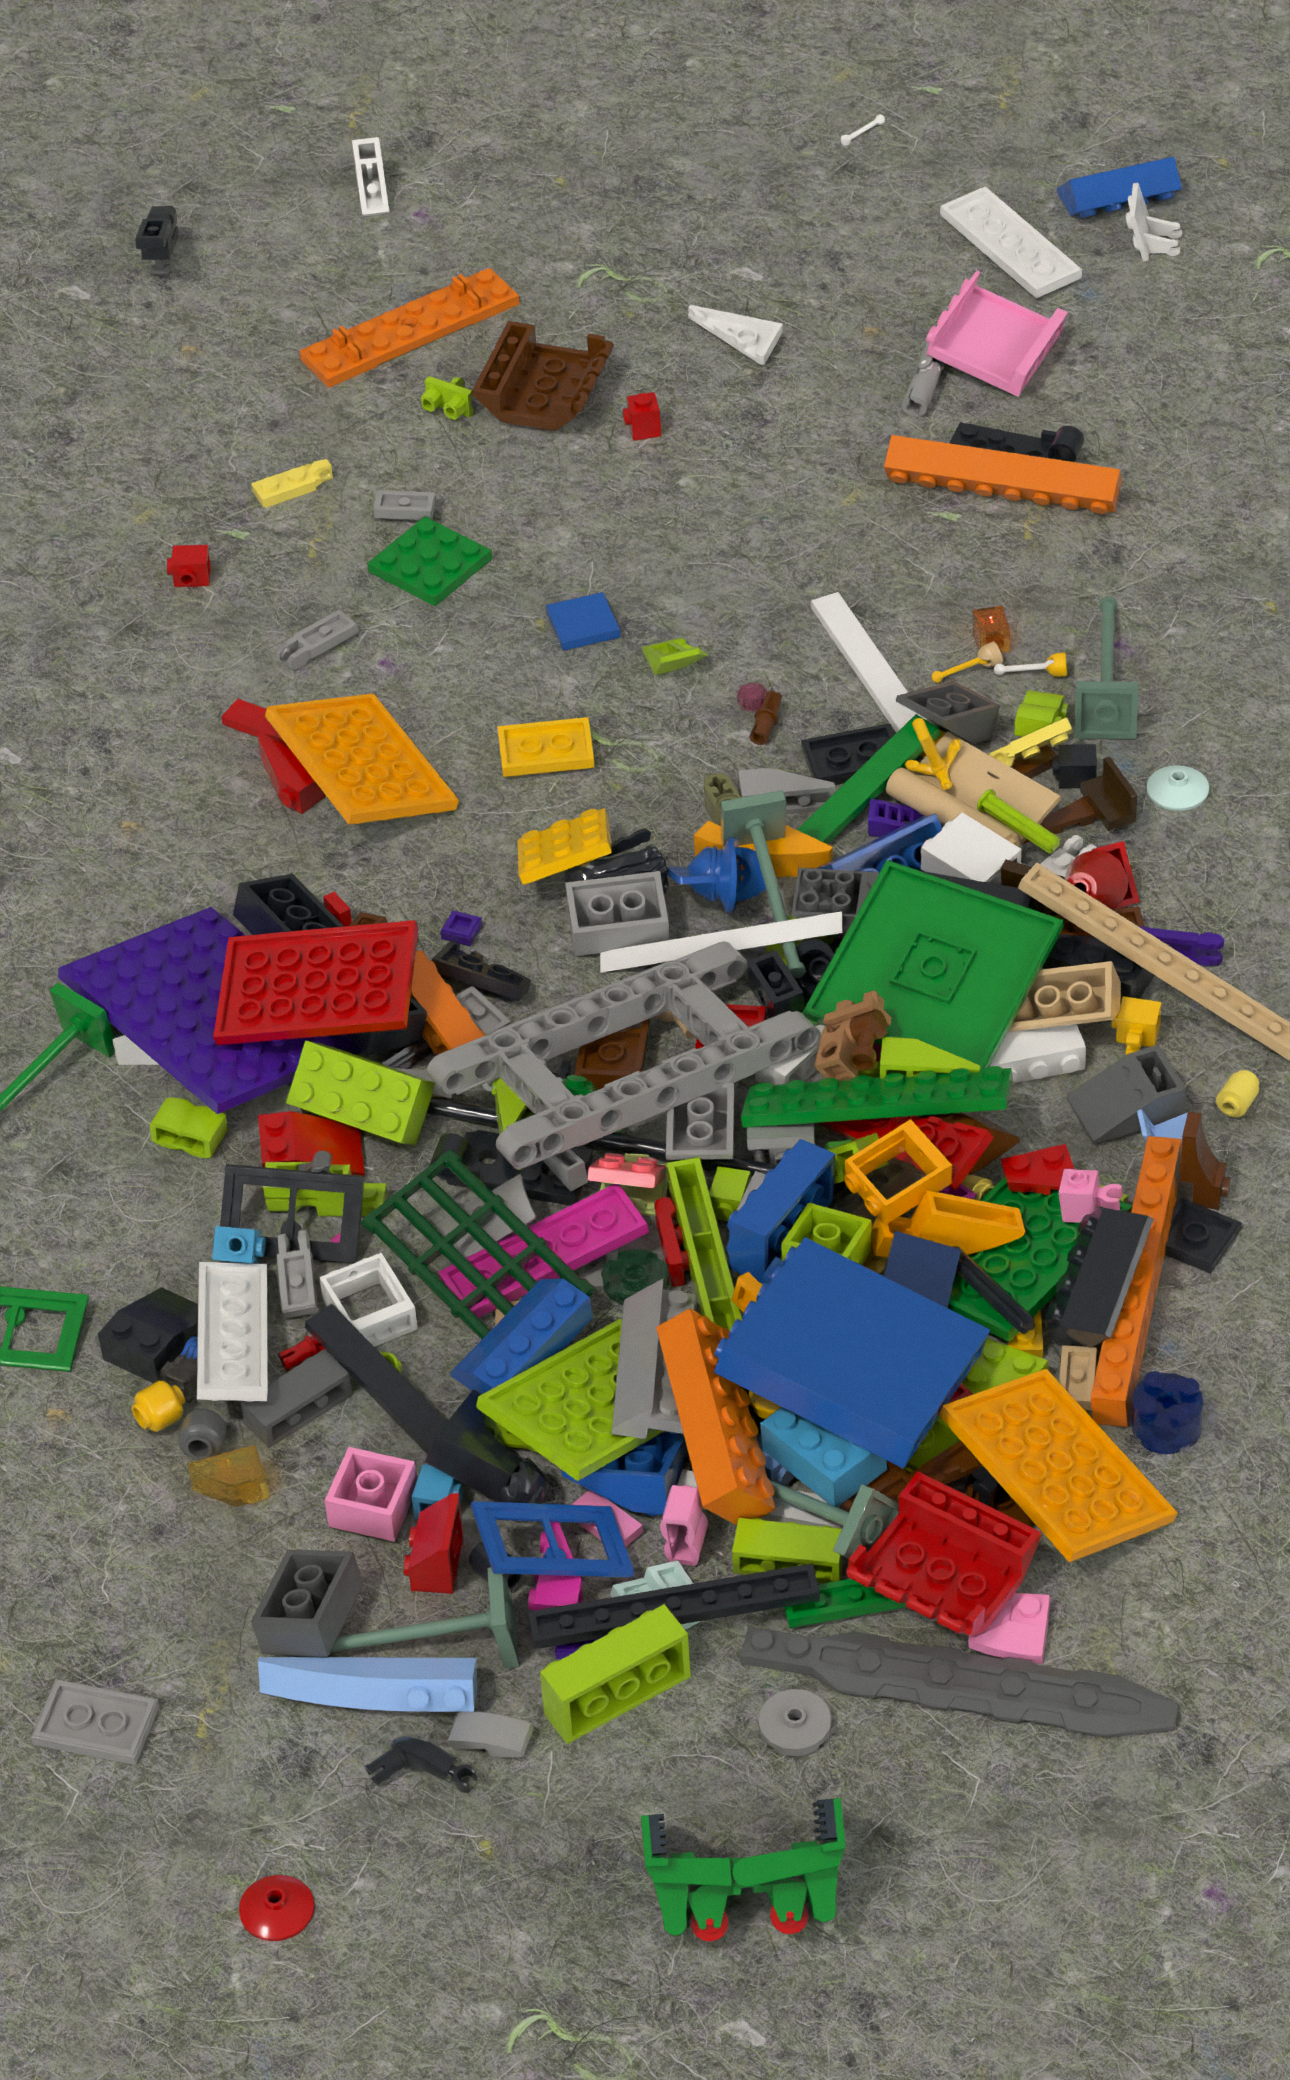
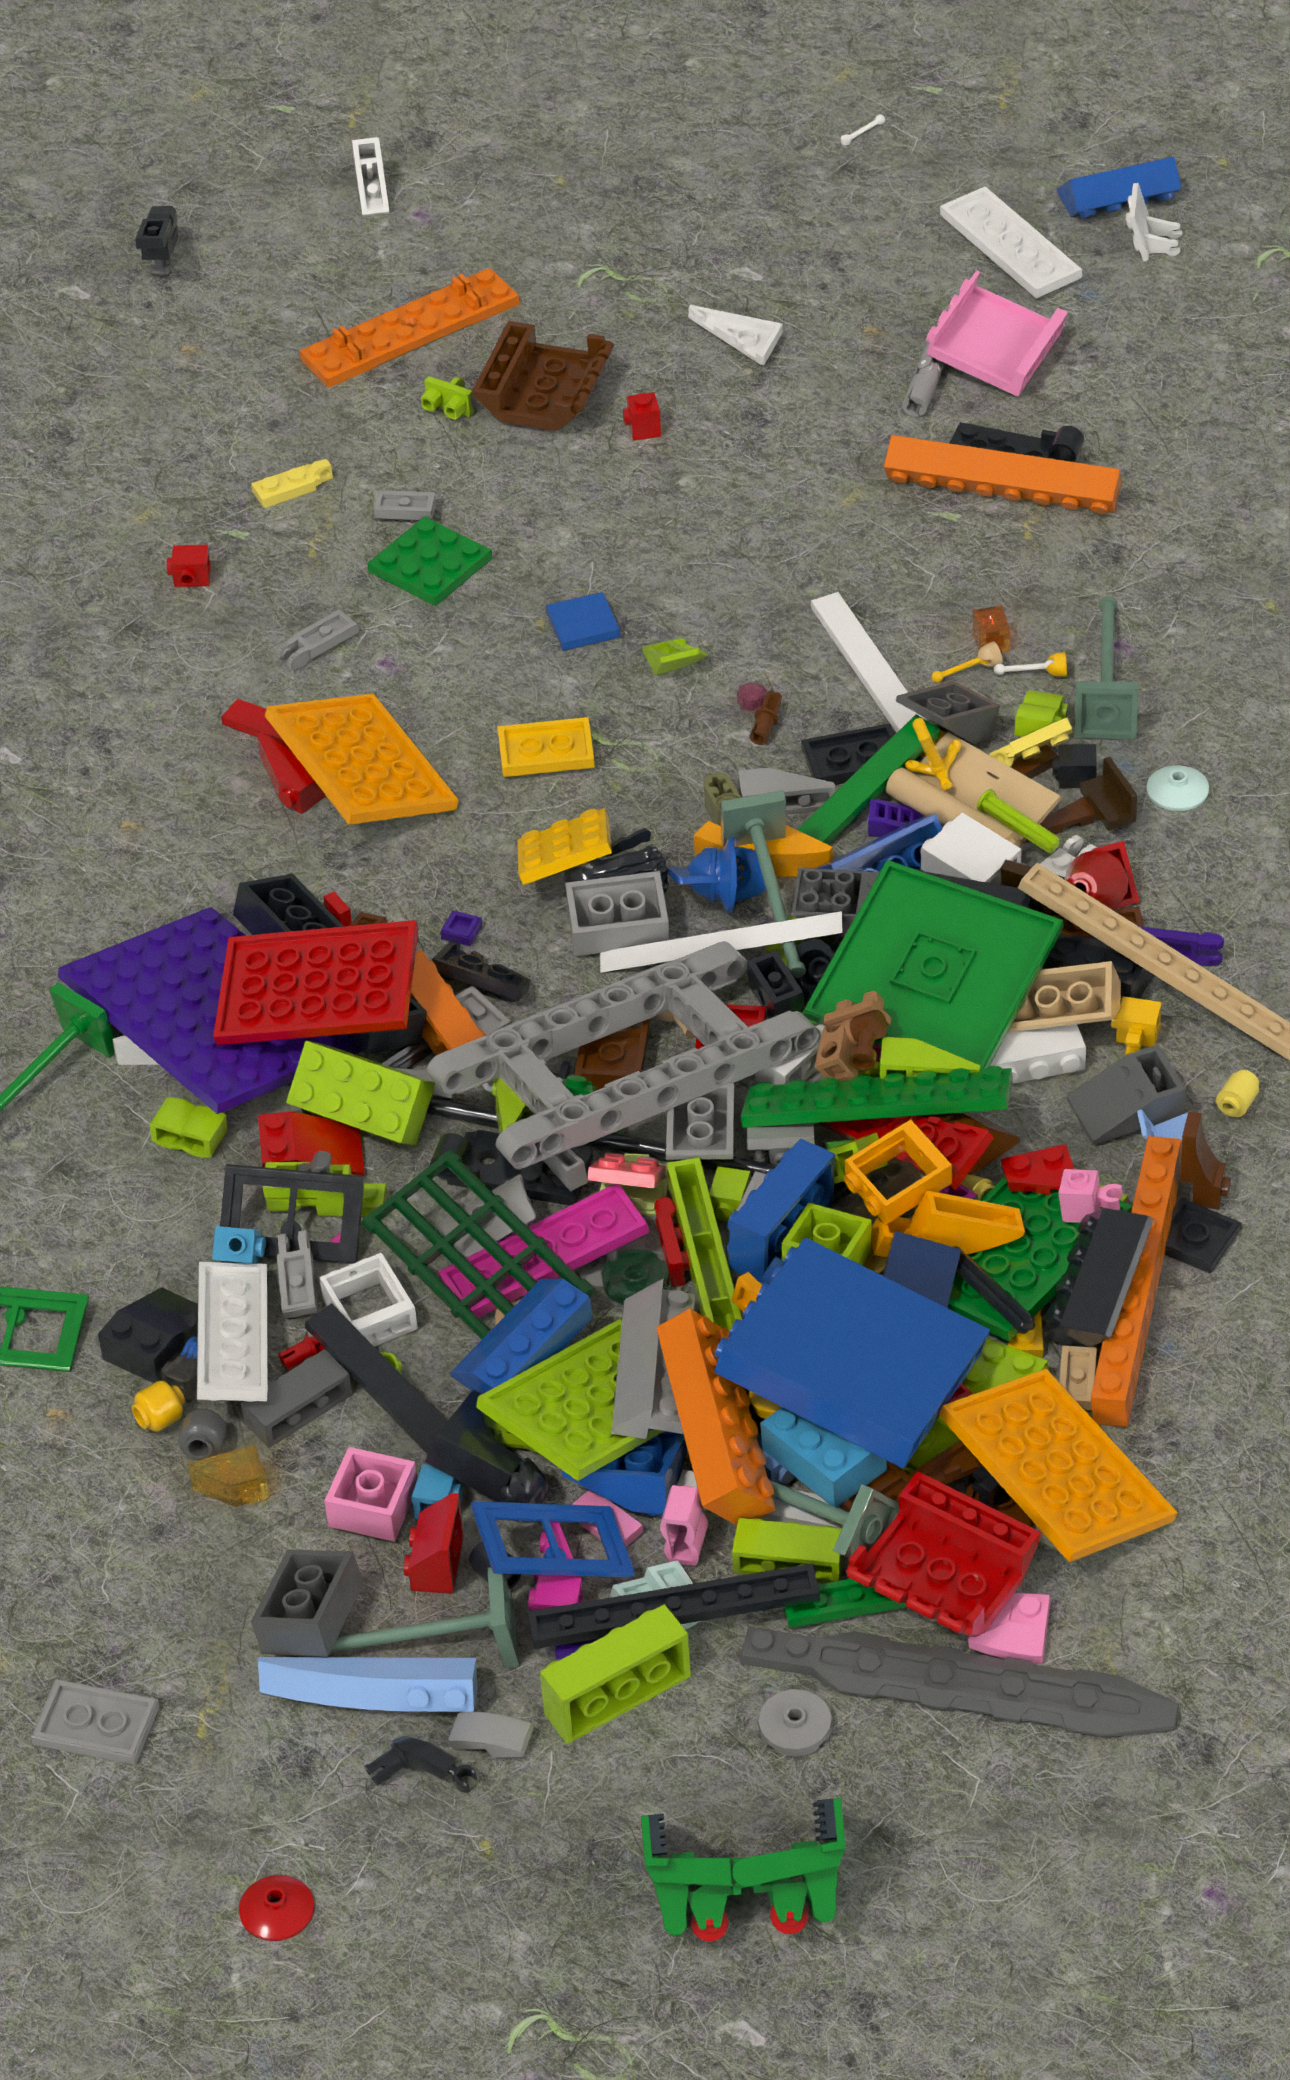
clear blue brick [1131,1371,1203,1454] -> none

